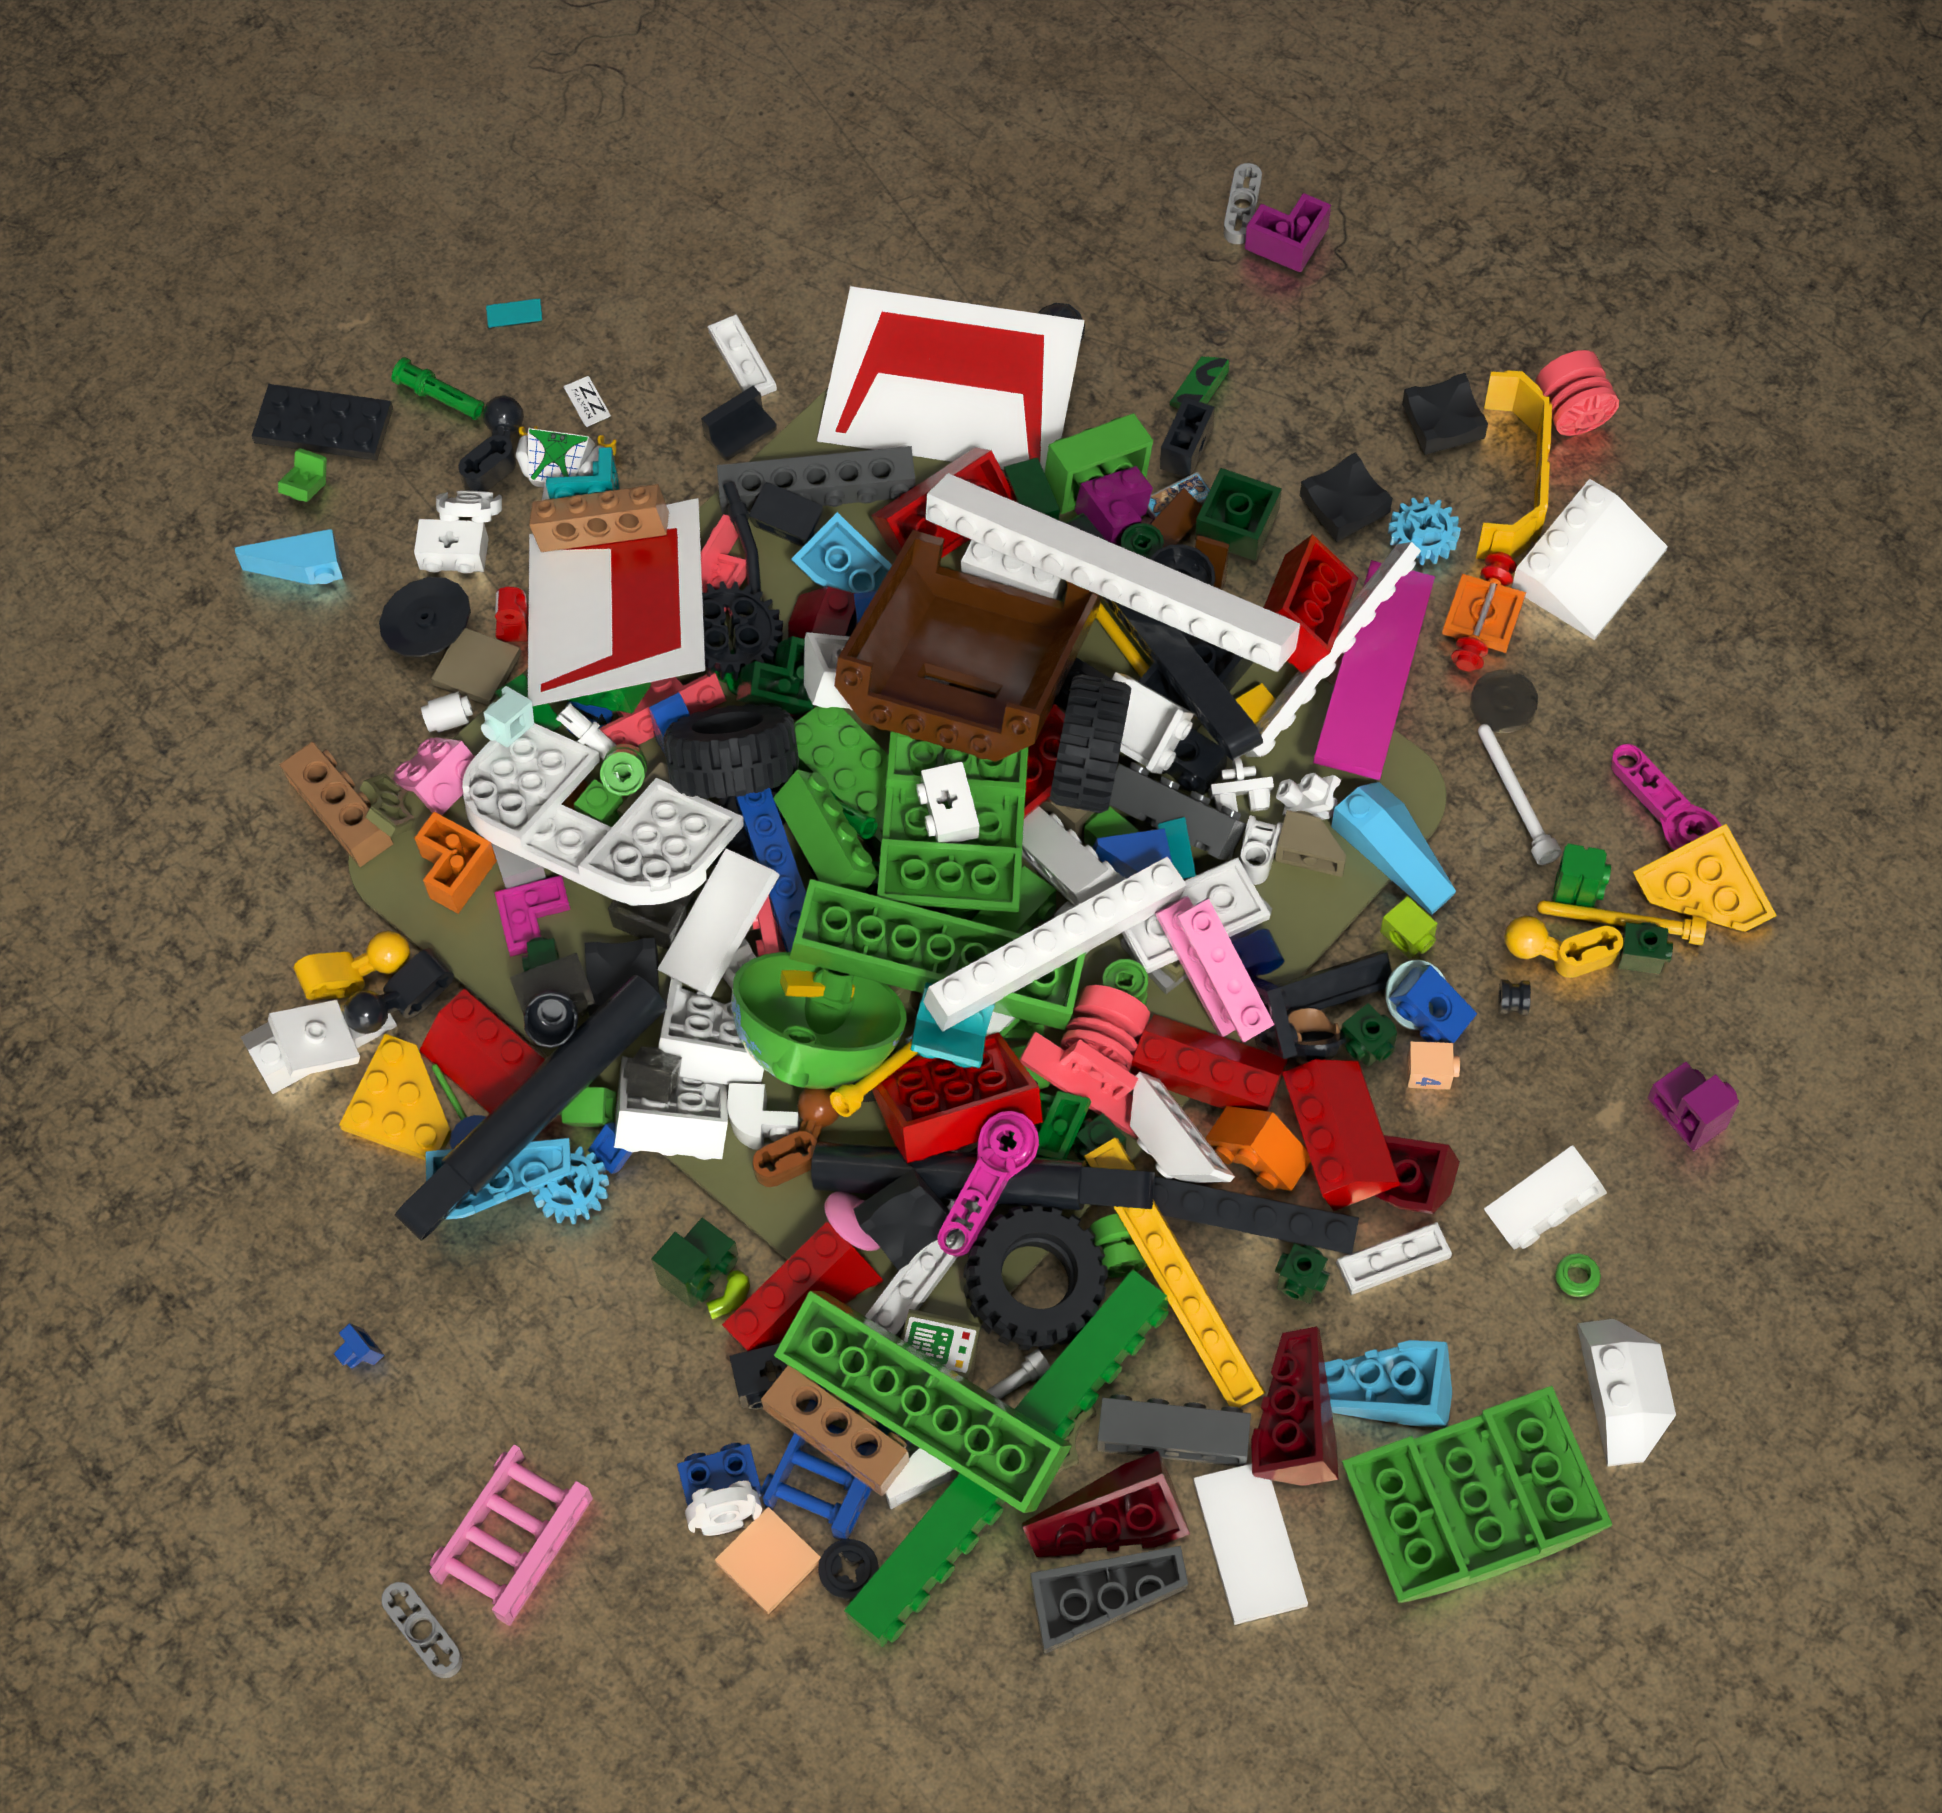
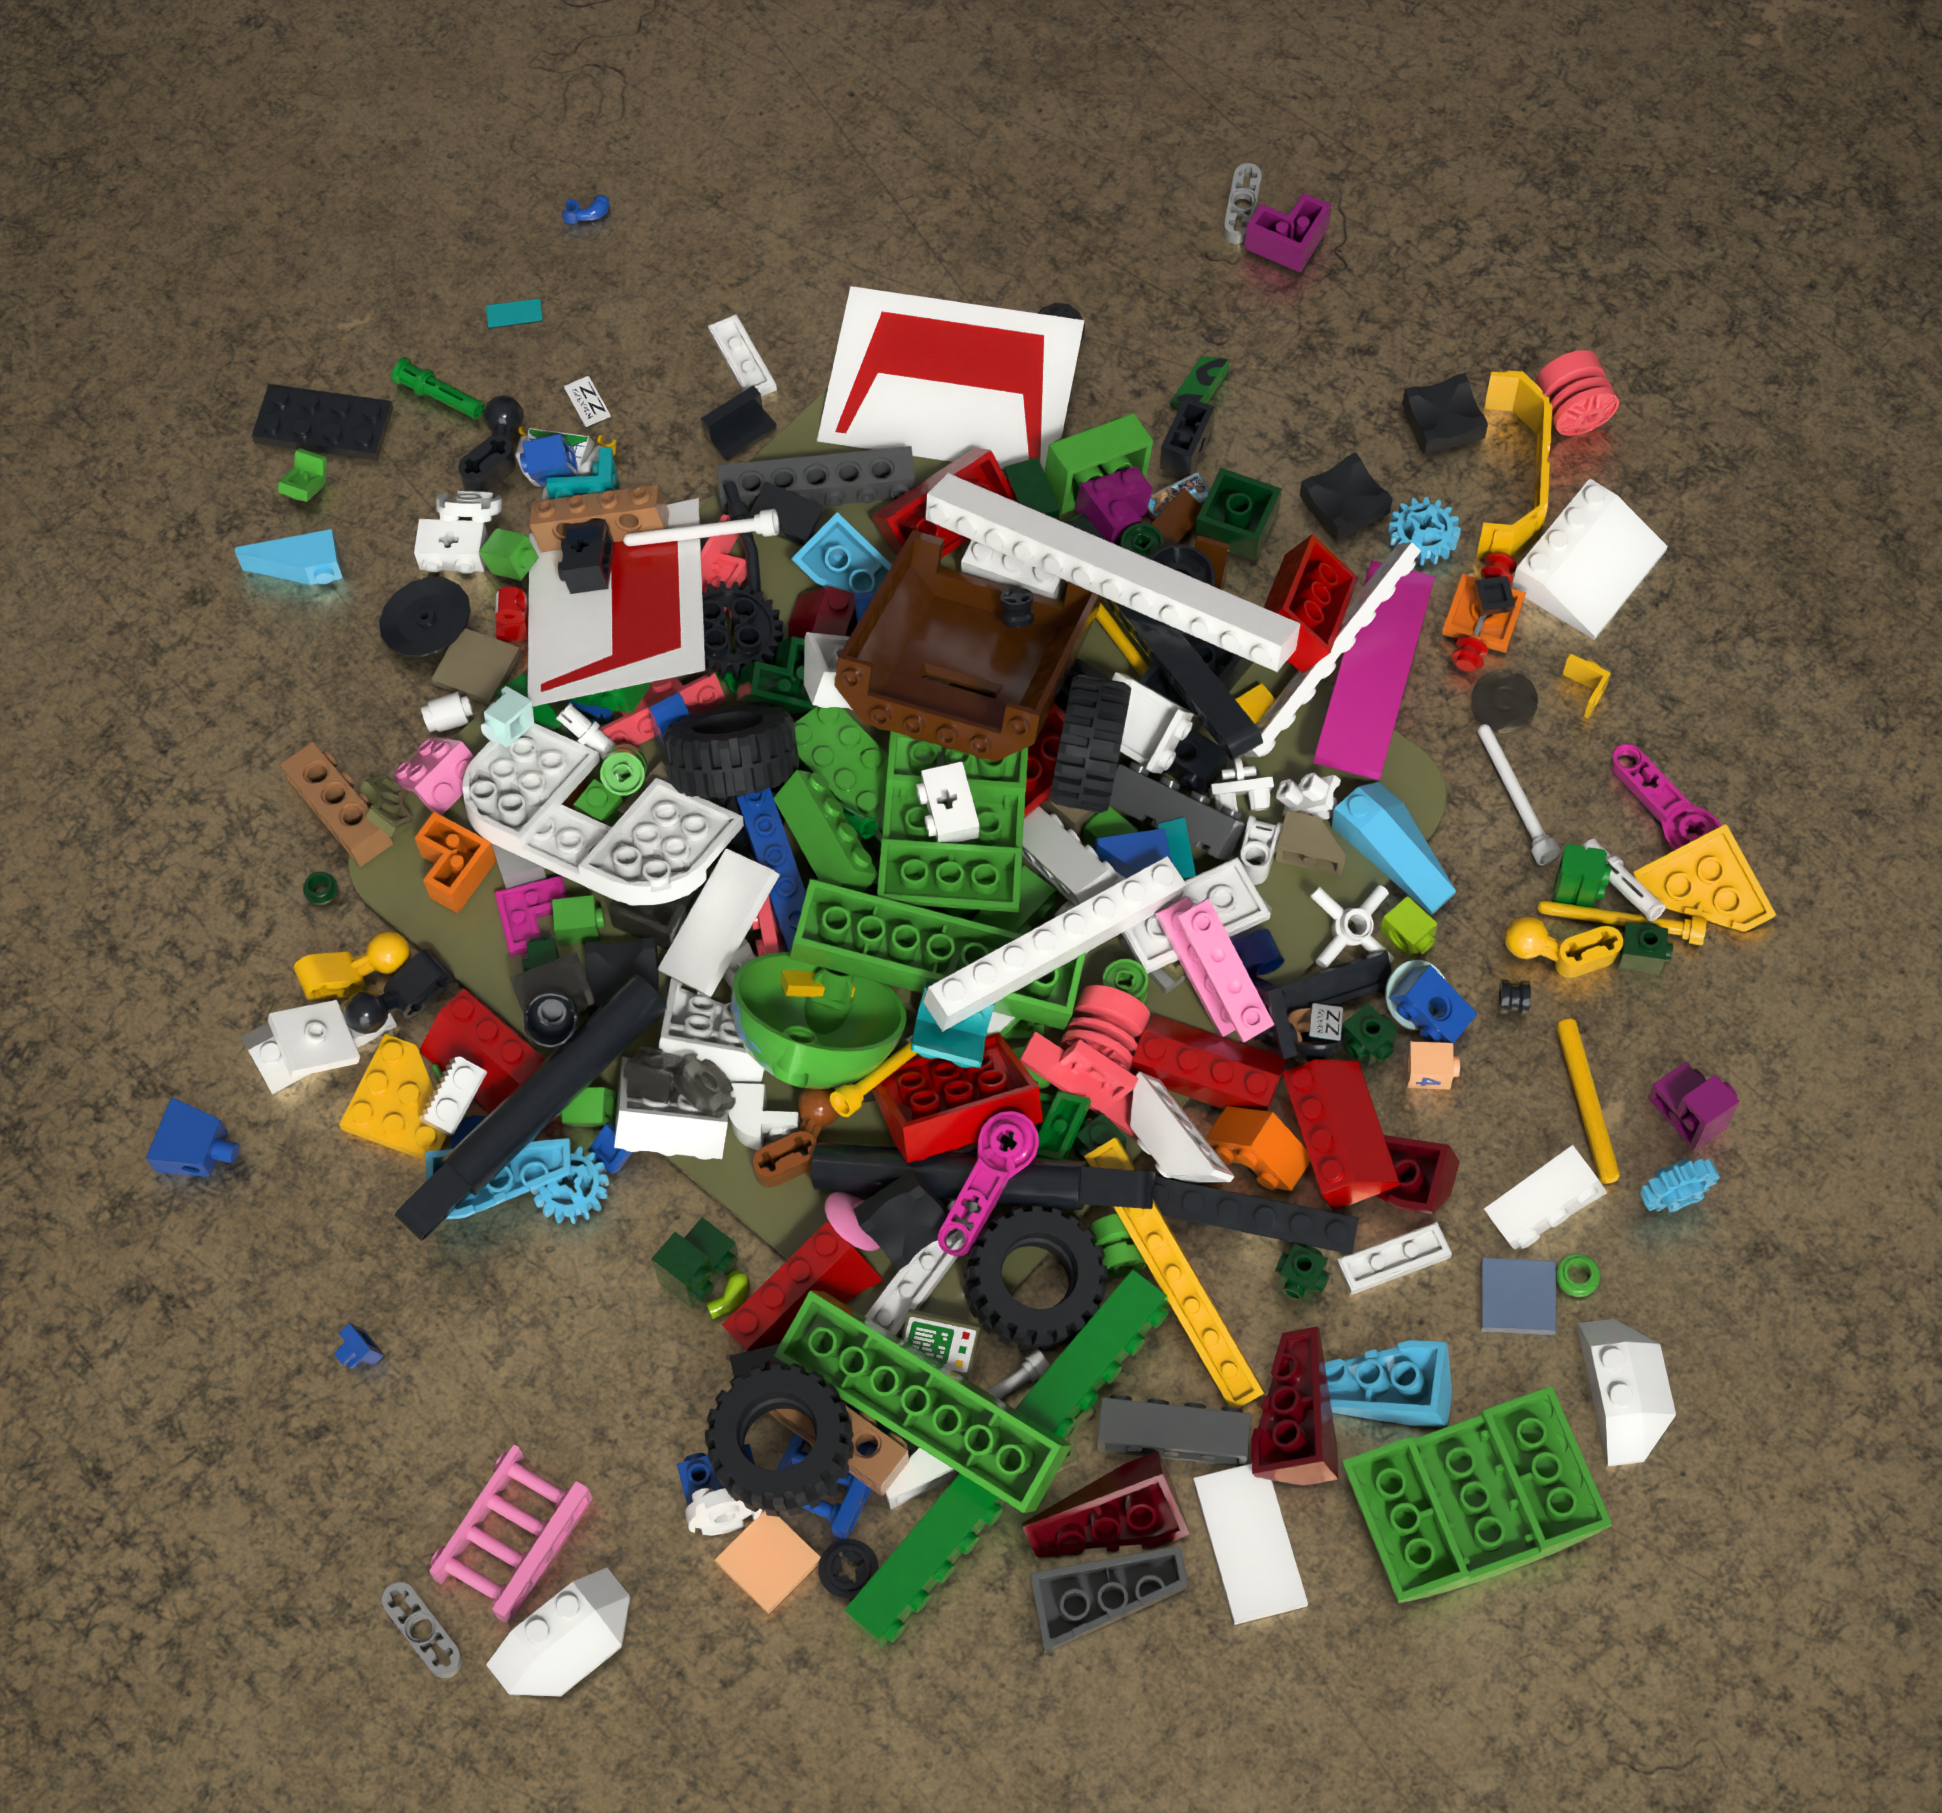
none -> blue torso [146,1098,240,1177]
none -> dark green plate [303,871,338,905]
none -> white brick [419,1056,487,1136]
none -> bright green brick [479,528,539,581]
none -> white wedge [486,1568,631,1696]
none -> blue brick [520,434,580,488]
none -> bright green brick [552,895,605,946]
none -> black brick [558,519,615,594]
none -> blue arm [562,195,610,224]
none -> white piece [623,509,779,546]
none -> clear smoke tile [673,1053,736,1118]
none -> black tyre [705,1362,854,1517]
none -> black wheel [1000,588,1034,628]
none -> white sticker [1309,1003,1343,1041]
none -> white bar [1310,885,1395,969]
none -> black plate [1473,576,1515,616]
none -> sand blue tile [1481,1257,1556,1335]
none -> yellow axle [1557,1018,1620,1184]
none -> yellow bracket [1563,653,1611,719]
none -> white pin [1583,838,1666,921]
none -> medium azure gear [1639,1158,1720,1211]

